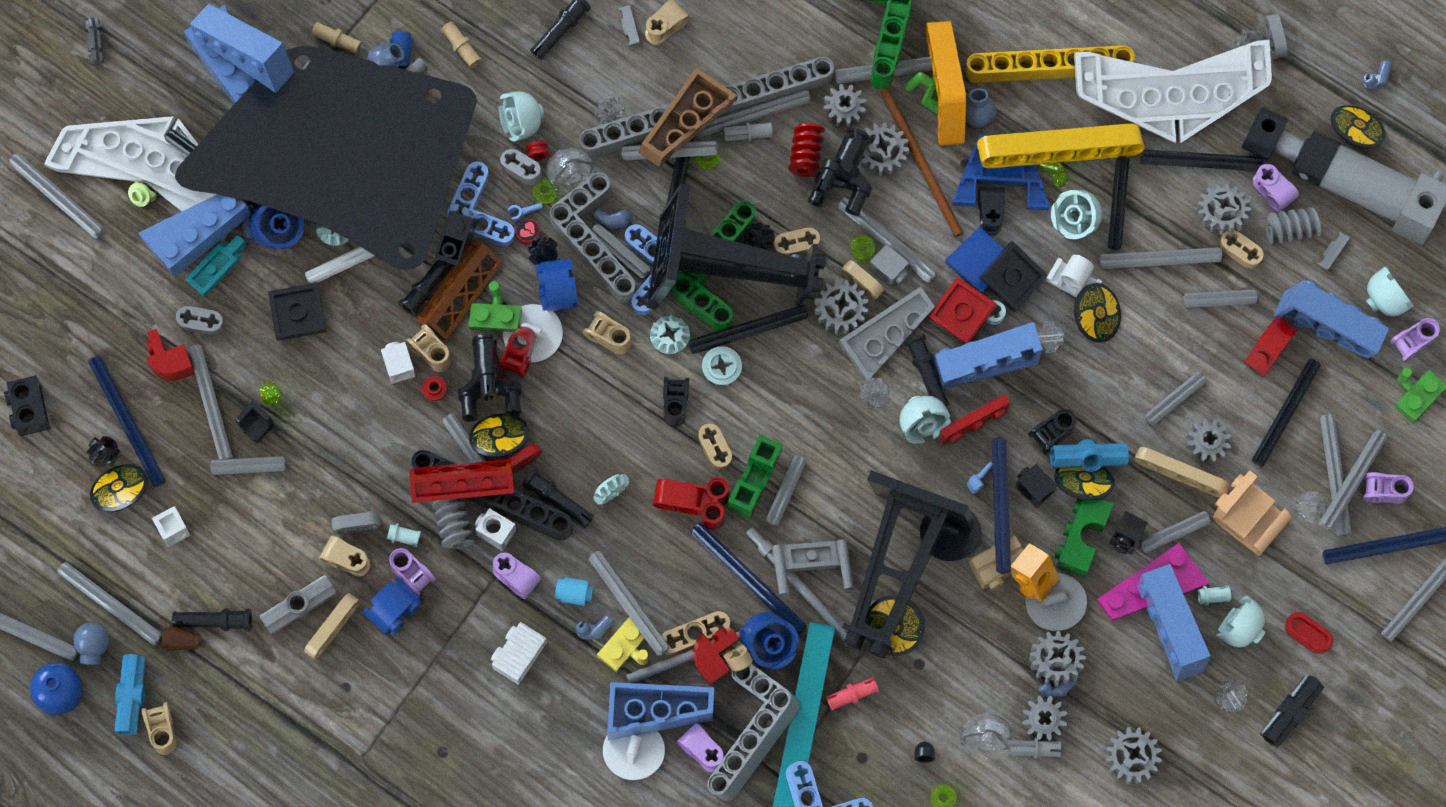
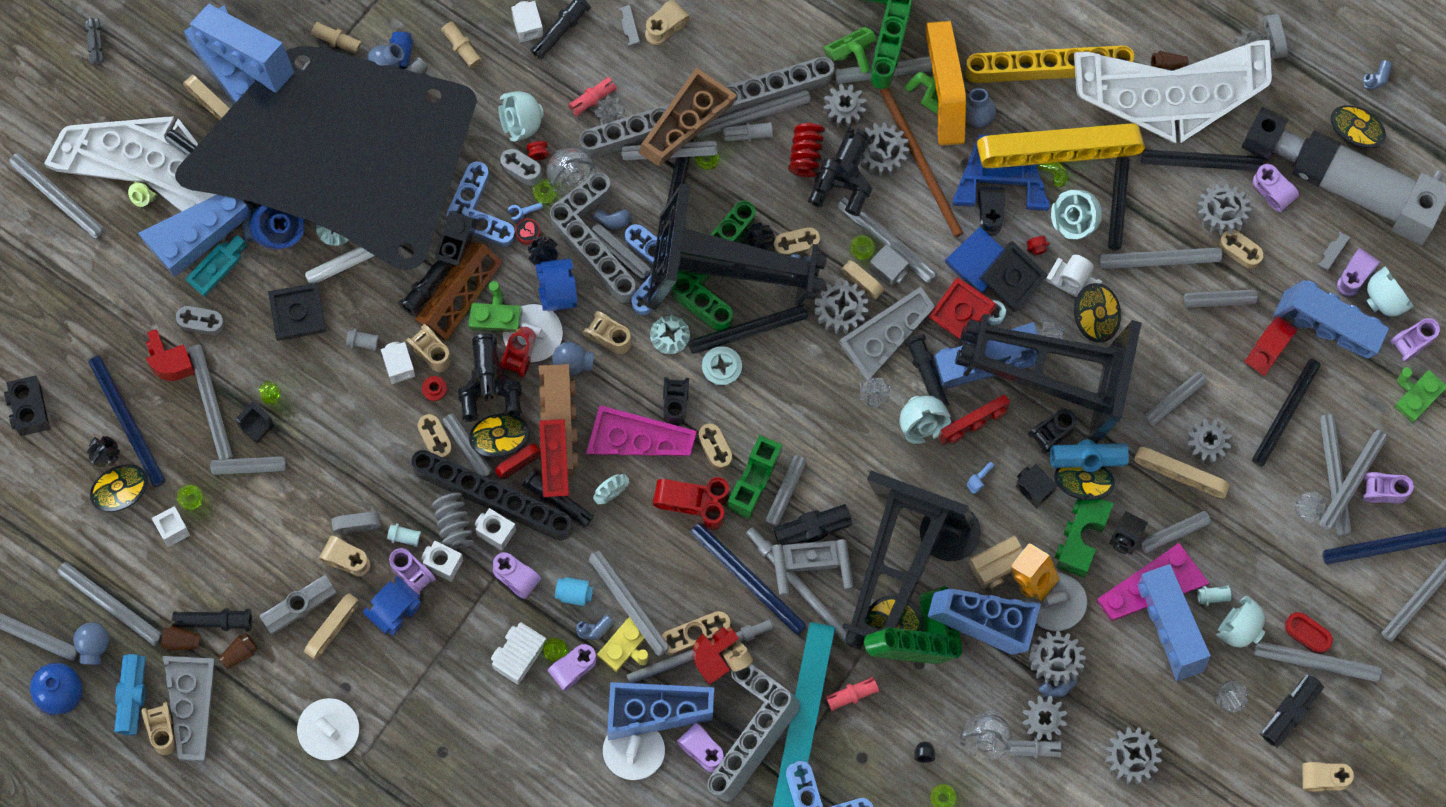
red fence [409,459,514,503] -> none
blue brick [740,612,799,669] -> none
dark blue axle [991,437,1011,575] -> none
light nougat piece [1212,470,1292,556] -> none
light grey piece [1266,207,1321,244] -> none
none -> light grey wing [163,656,215,762]
none -> clear neon green plate [177,485,203,510]
none -> tan beam [183,75,230,121]
none -> reddish brown cone [219,633,258,669]
none -> white shield [297,698,359,760]
none -> light grey pin [346,328,379,351]
none -> tan beam [418,414,452,459]
none -> white brick [421,541,463,582]
none -> white brick [511,1,543,42]
none -> medium nougat wedge [539,364,578,476]
none -> red plate [539,419,569,497]
none -> clear neon green plate [543,638,568,663]
none -> lavender piece [548,644,597,691]
none -> sand blue piece [552,342,594,376]
none -> coral pin [568,77,617,116]
none -> dark pink wing [586,405,697,456]
none -> black piece [773,504,853,545]
none -> bright green plate [823,27,877,73]
none -> green beam [864,586,962,664]
none -> medium blue wedge [928,589,1041,655]
none -> black piece [955,314,1142,444]
none -> red plate [1026,236,1050,256]
none -> reddish brown cone [1151,51,1189,71]
none -> light grey axle [1254,641,1382,682]
none -> tan piece [1302,762,1354,792]
none -> lavender piece [1337,248,1380,297]

